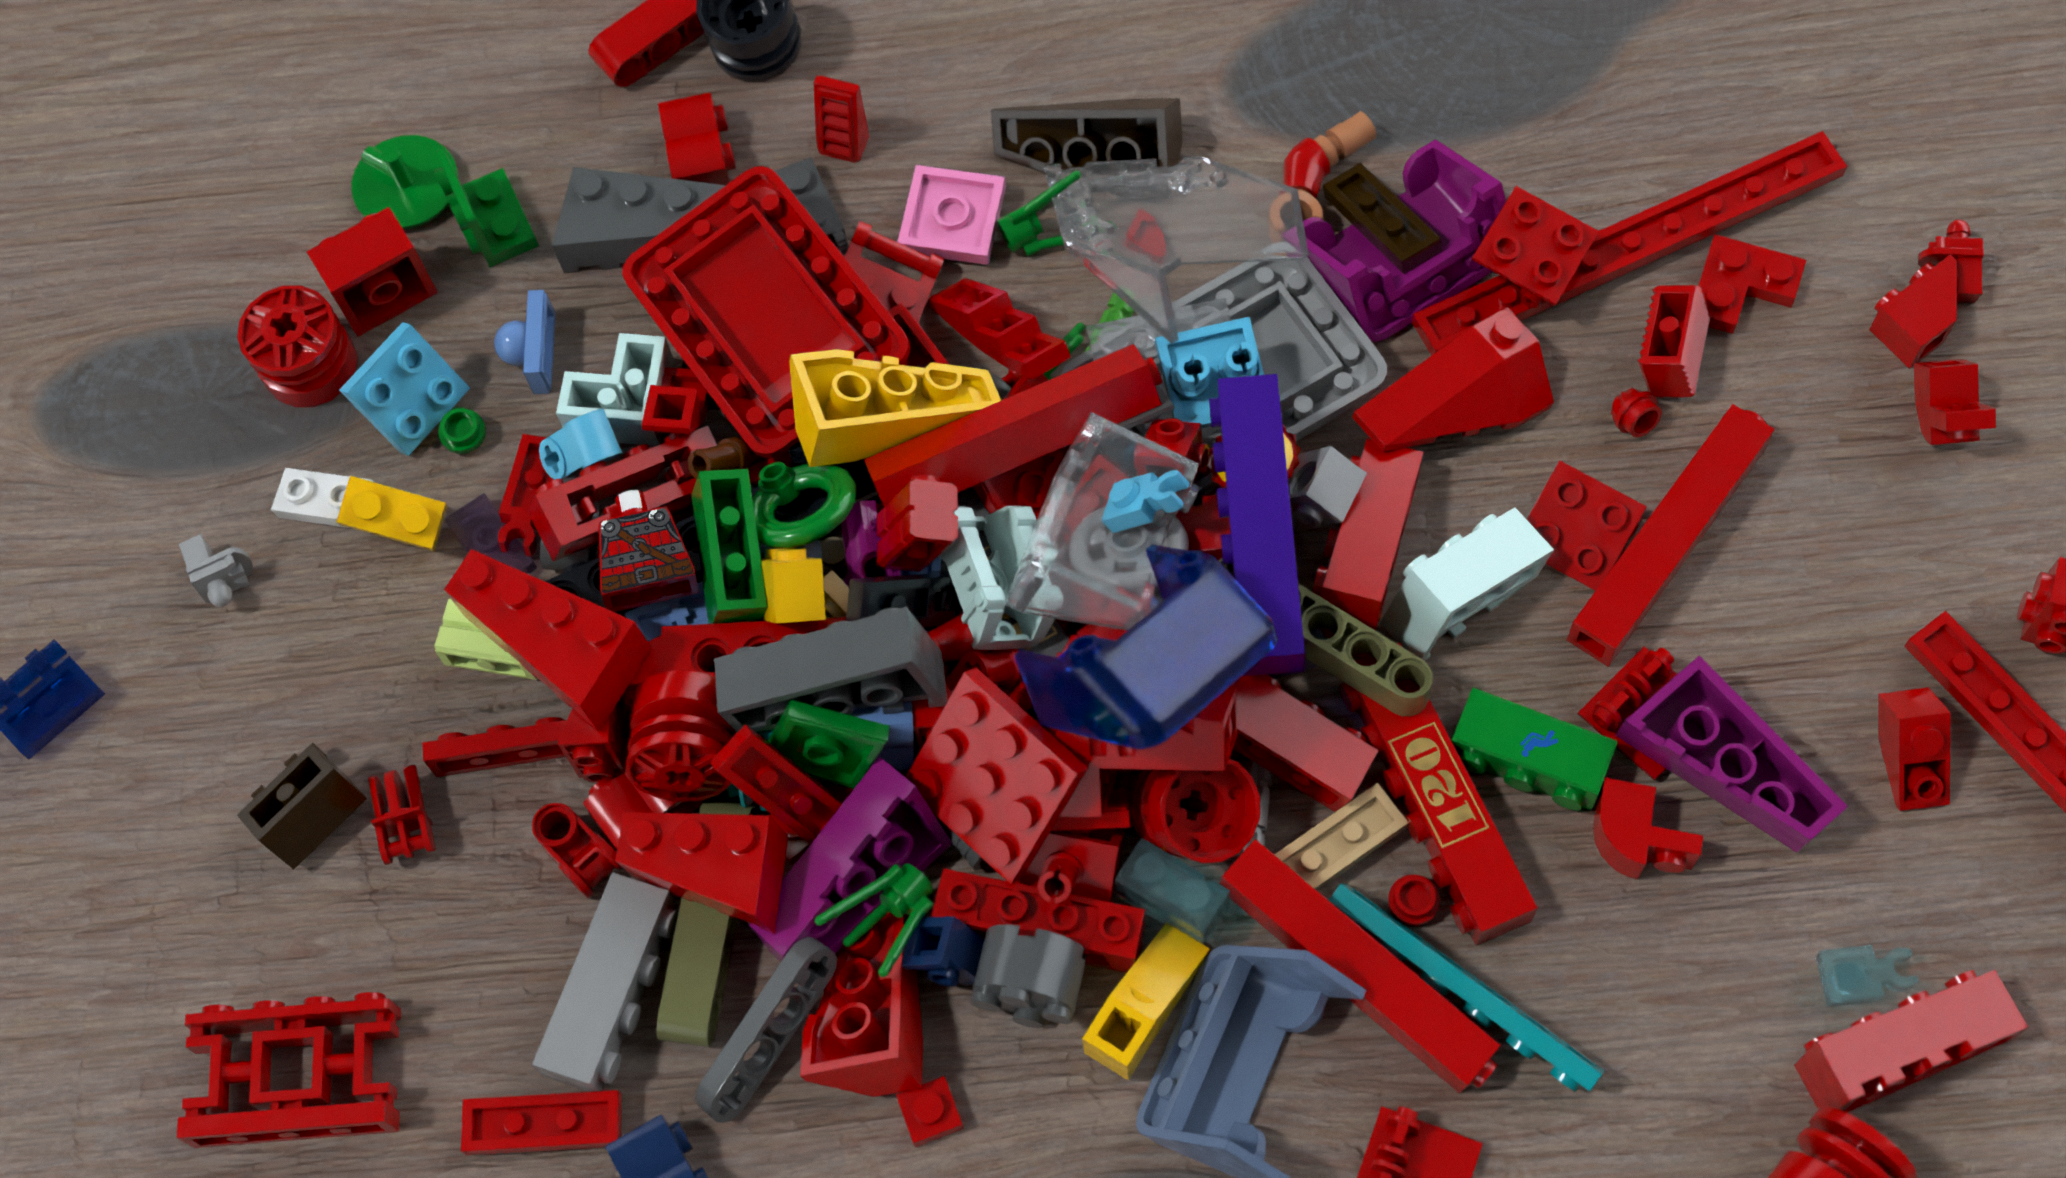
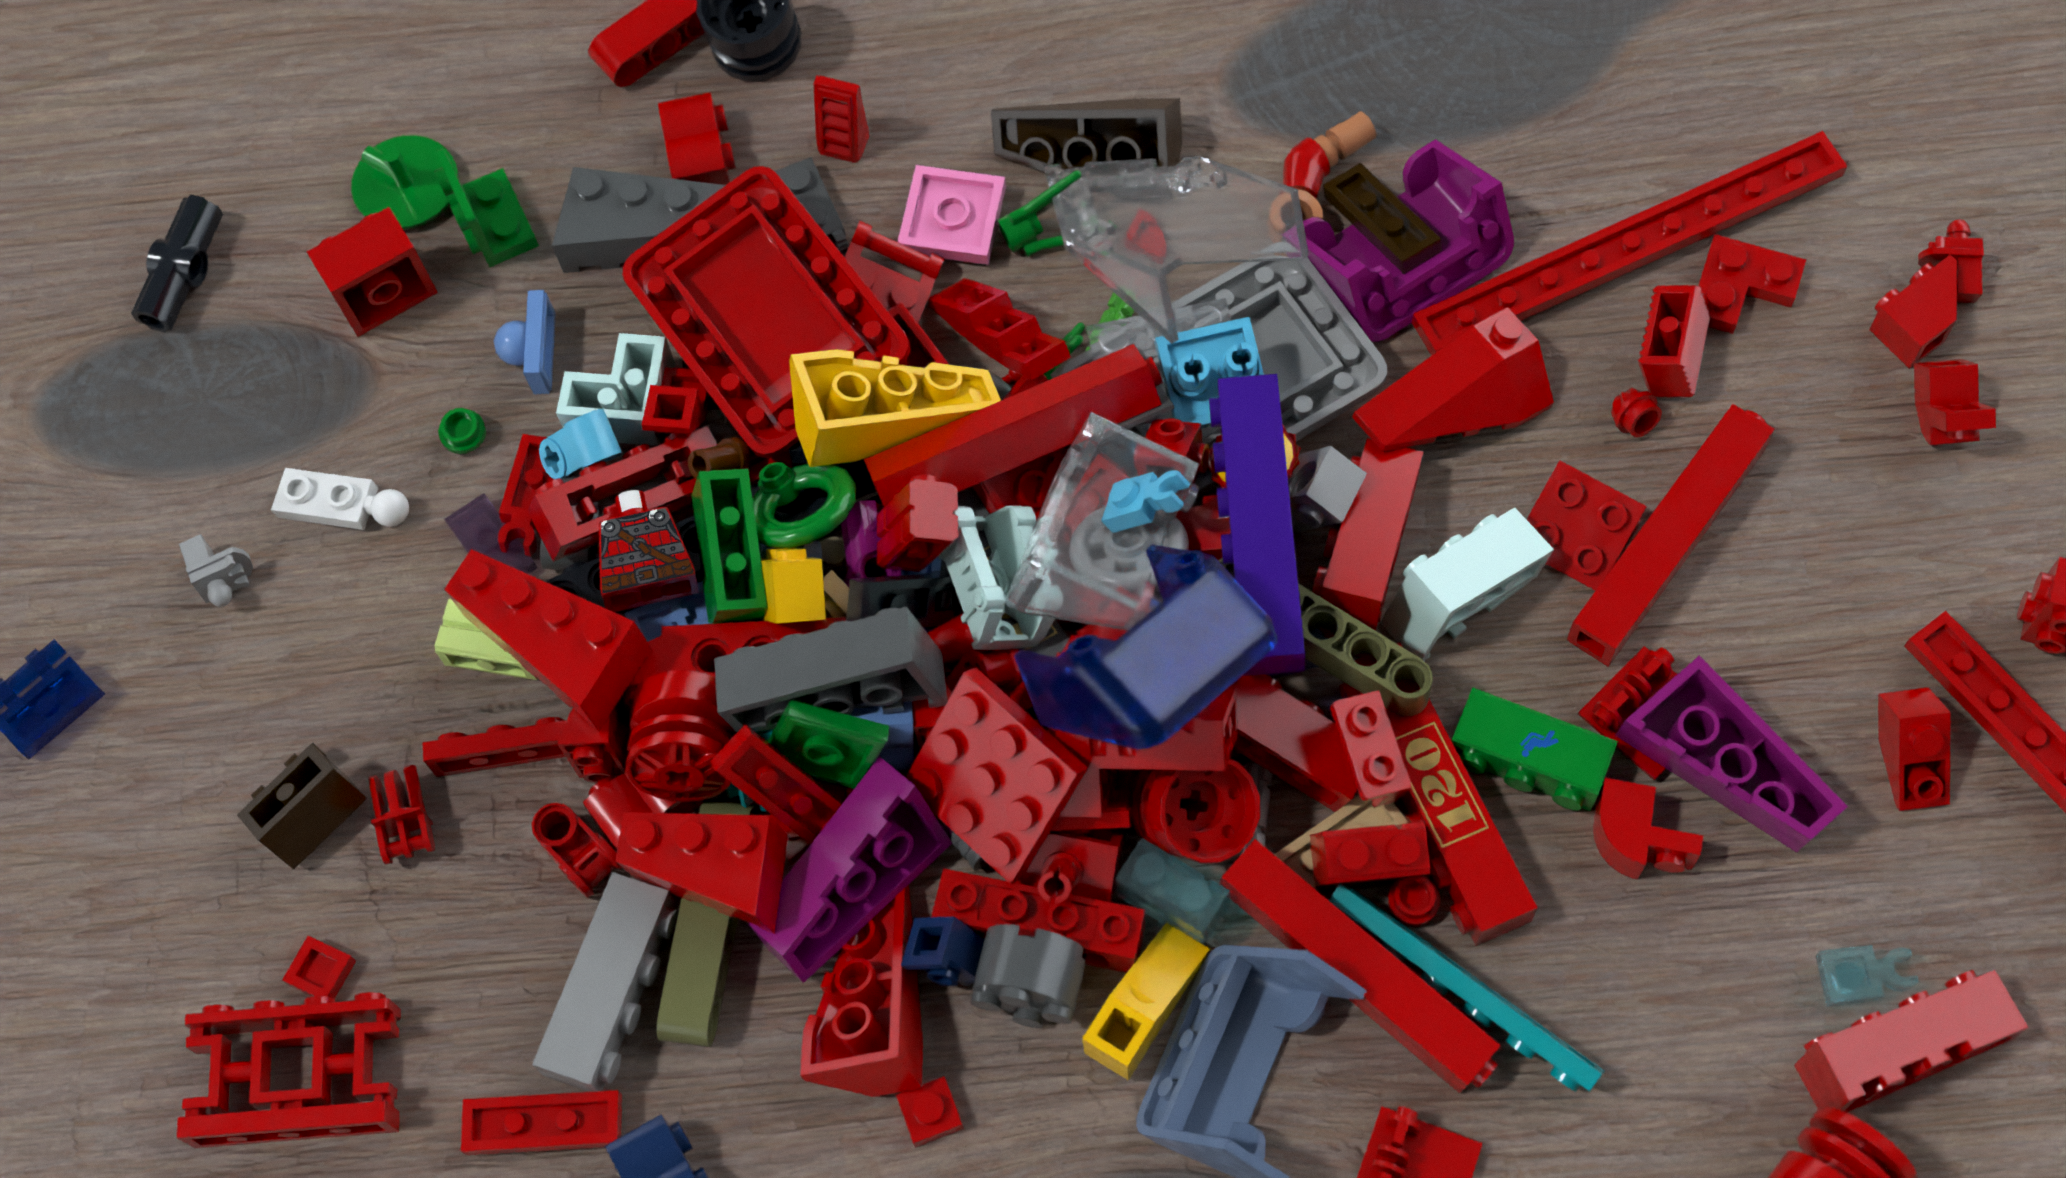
red wheel [237,285,358,407] -> none
yellow brick [336,476,448,552] -> none
medium azure plate [339,322,470,456] -> none
dark grey beam [695,937,837,1123] -> none
green plant [815,863,934,977] -> none
red hinge [1471,186,1599,309] -> none
none -> black piece [131,194,223,332]
none -> red tile [282,935,356,999]
none -> red brick [1310,822,1430,886]
none -> red bracket [1330,690,1412,808]

